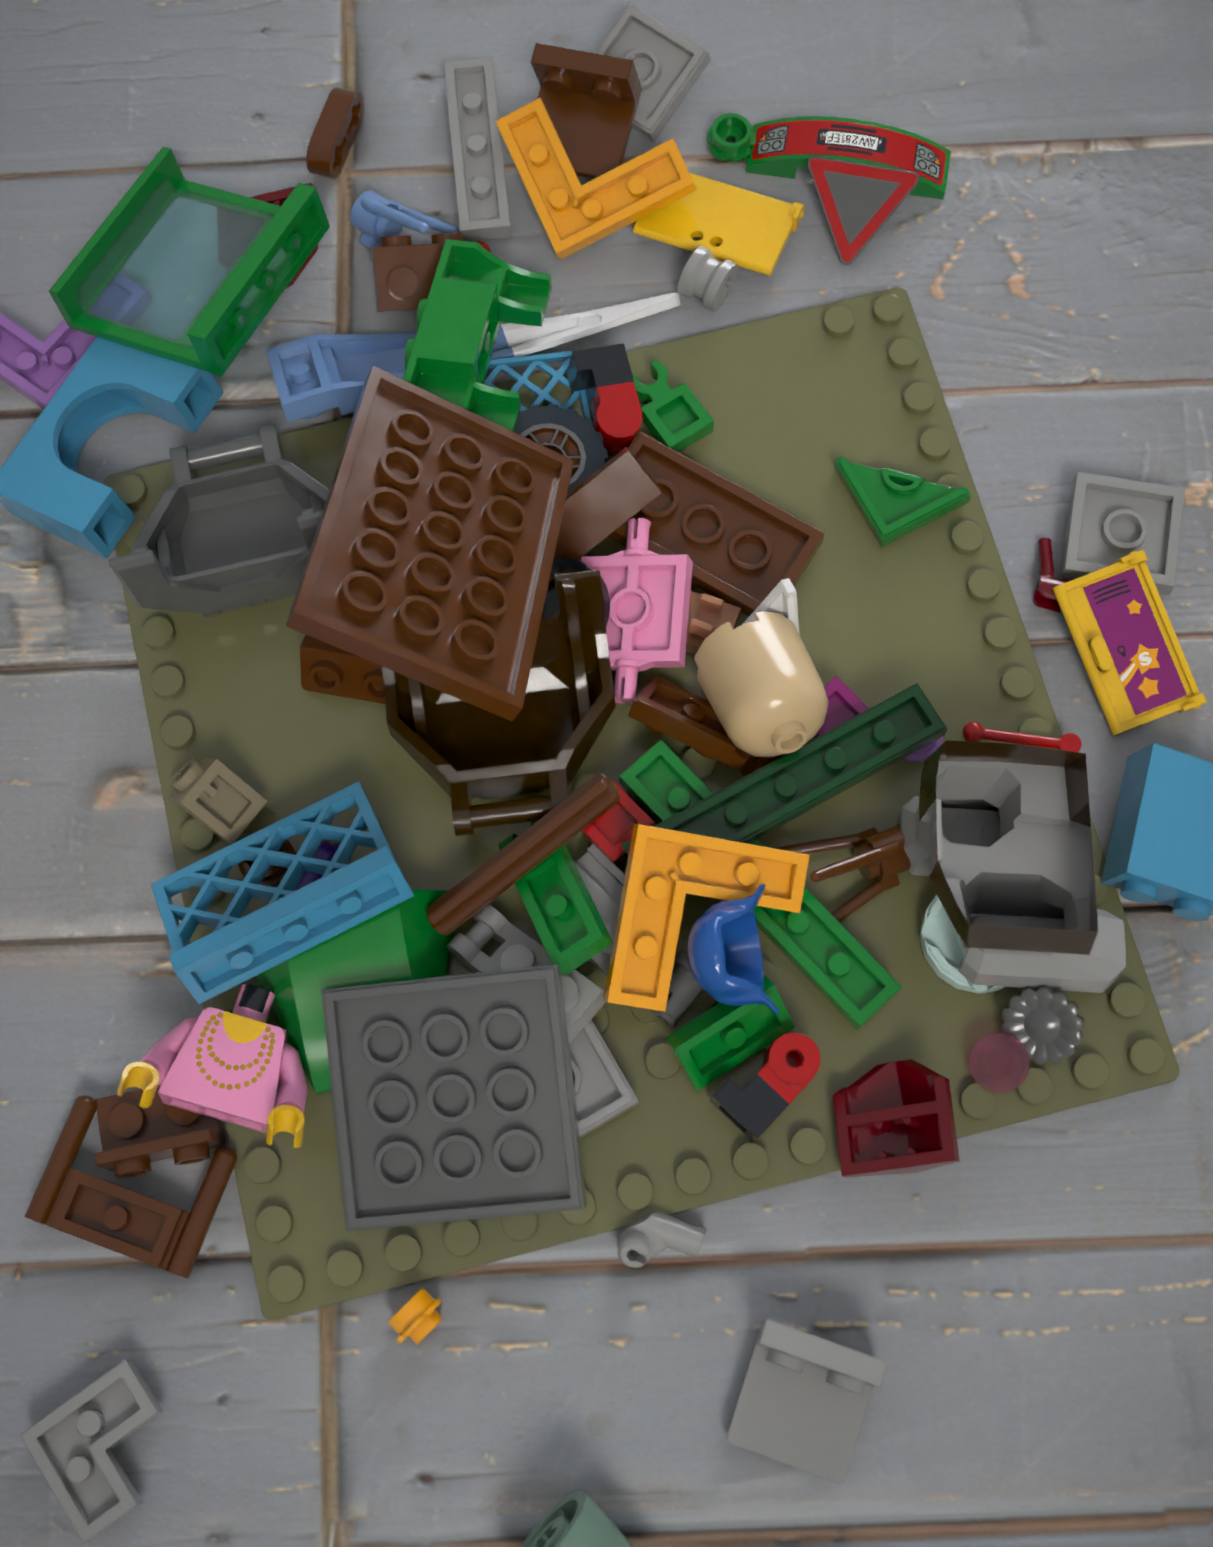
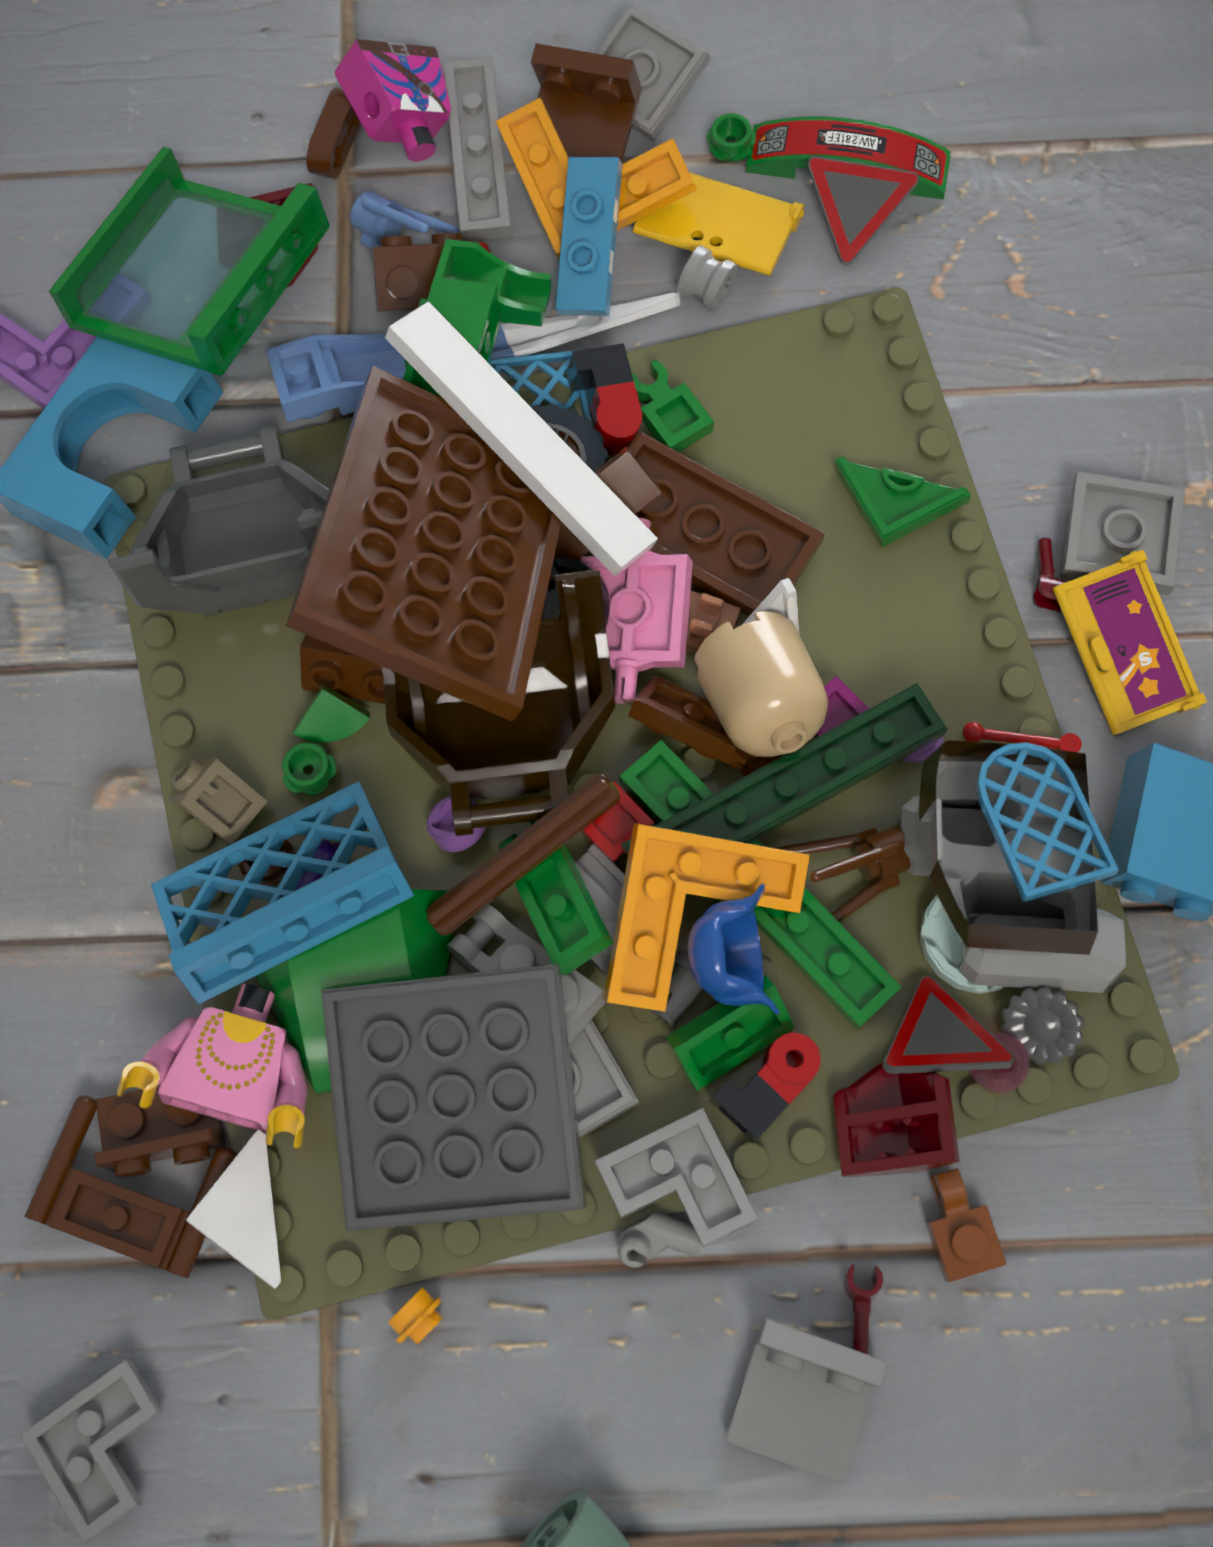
none -> white tile [186,1129,281,1290]
none -> green plate [281,743,337,796]
none -> green tile [293,684,370,742]
none -> dark pink torso [334,39,451,162]
none -> white tile [385,301,658,577]
none -> medium lavender tile [427,796,486,852]
none -> dark azure plate [555,157,623,316]
none -> light grey plate [595,1108,758,1247]
none -> dark red hand [843,1264,883,1354]
none -> piece [883,975,1014,1074]
none -> dark orange plate [926,1168,1007,1282]
none -> dark azure window [976,743,1119,902]

